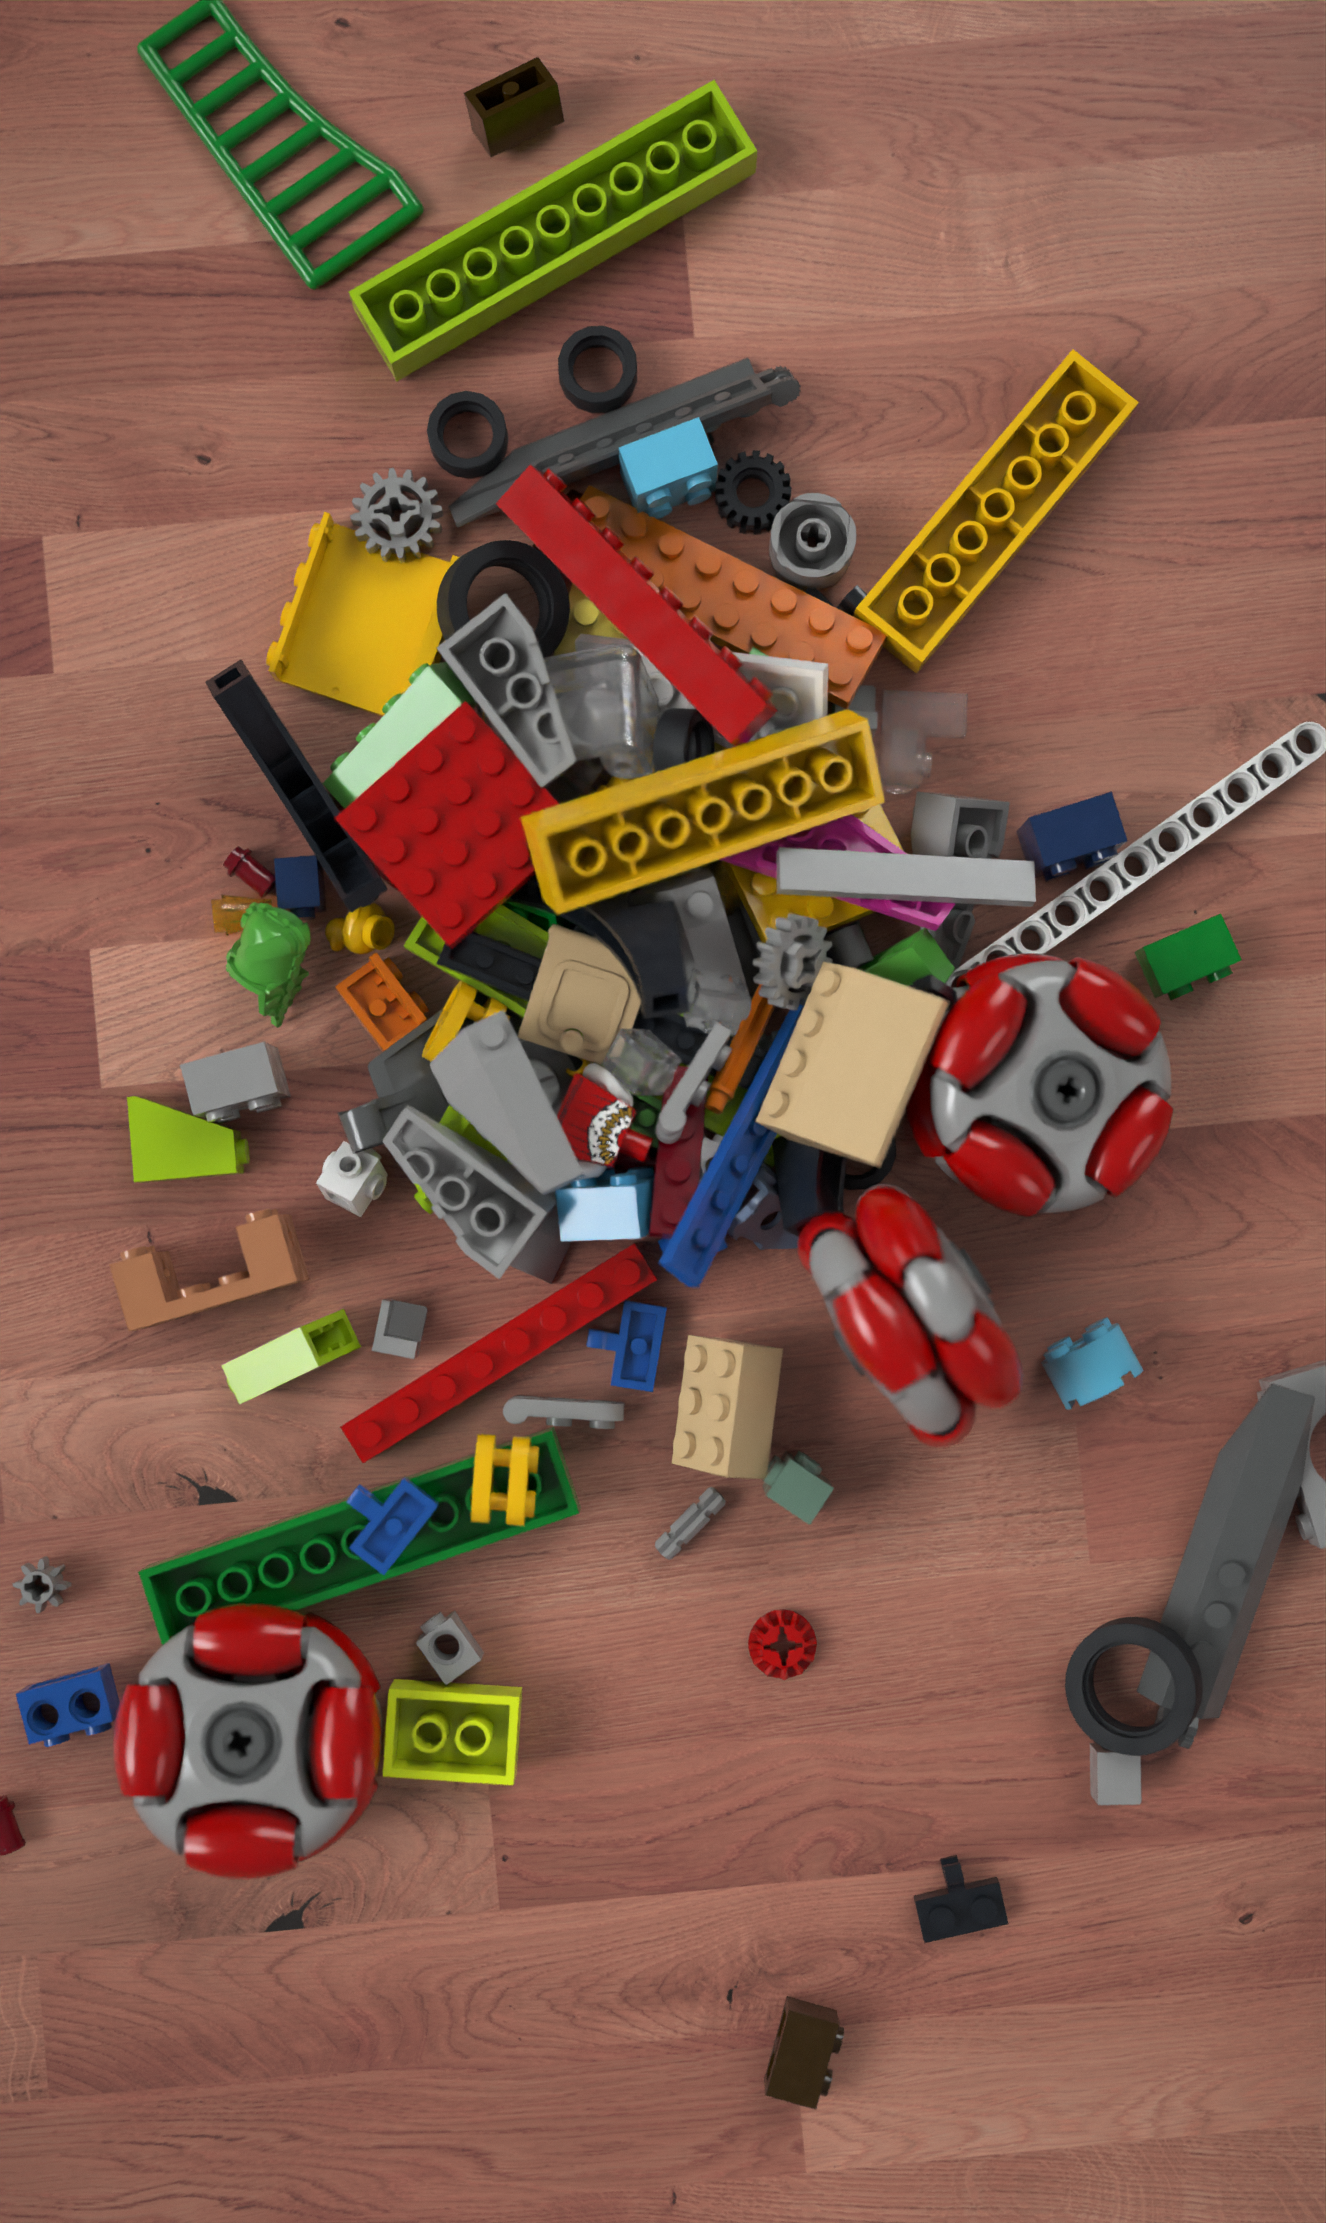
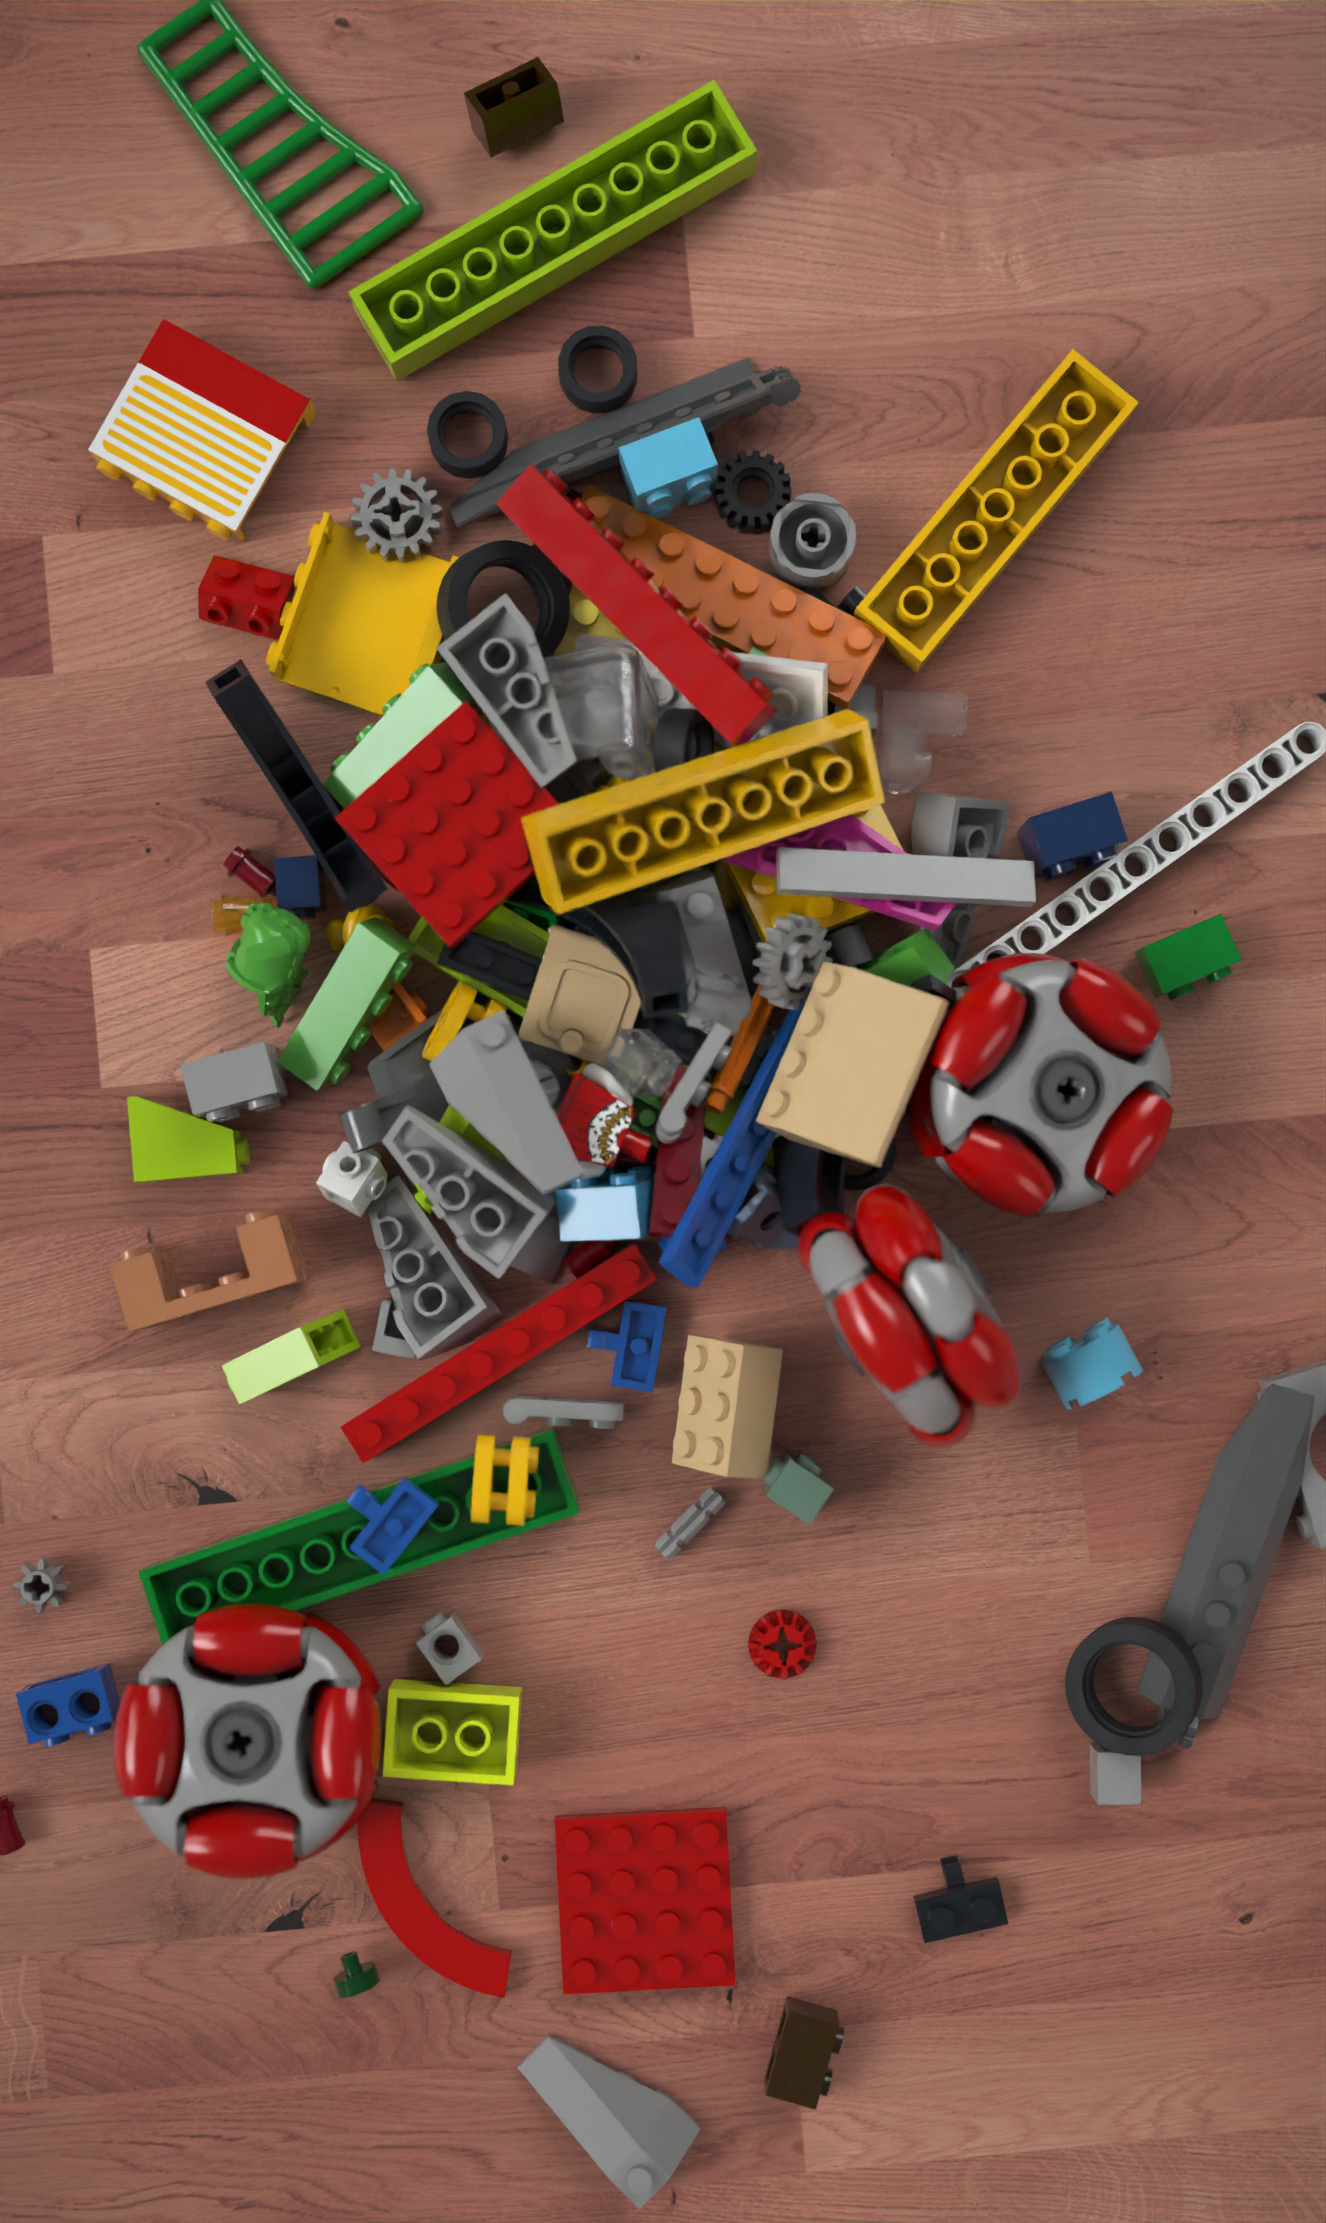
none -> panel [88,319,317,543]
none -> red bracket [198,555,295,640]
none -> bright green brick [277,917,417,1091]
none -> dark green tile [333,1951,380,1998]
none -> red tile [357,1798,512,1998]
none -> light grey wedge [367,1175,504,1361]
none -> light grey wedge [518,2034,701,2209]
none -> red plate [554,1807,736,1995]
none -> dark red pin [562,1239,618,1279]

